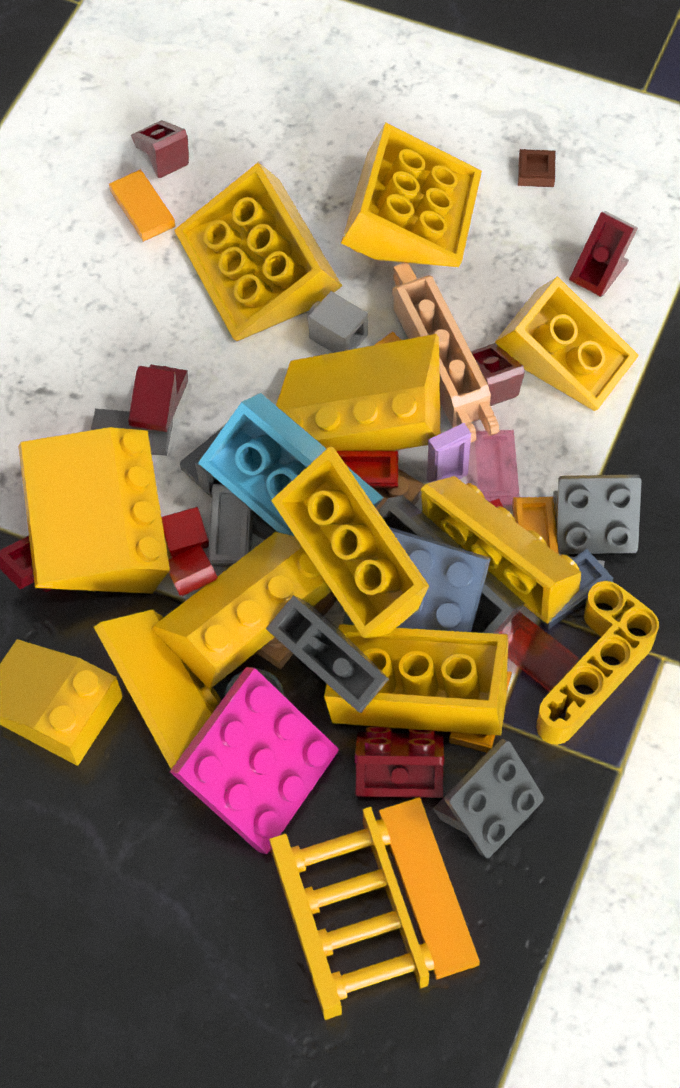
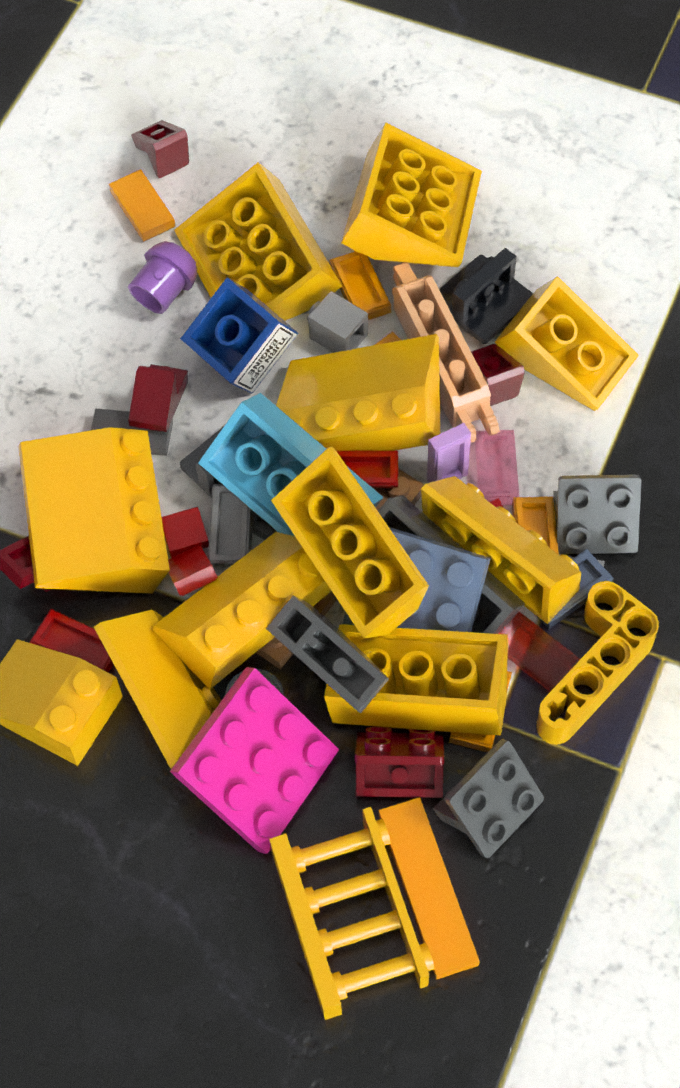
copper tile [518,149,556,187] -> none
dark red slope [569,211,638,297] -> none
none -> red tile [29,609,114,673]
none -> medium lavender piece [128,241,197,314]
none -> blue brick [180,277,299,394]
none -> light orange tile [329,251,391,320]
none -> black bracket [439,248,533,344]

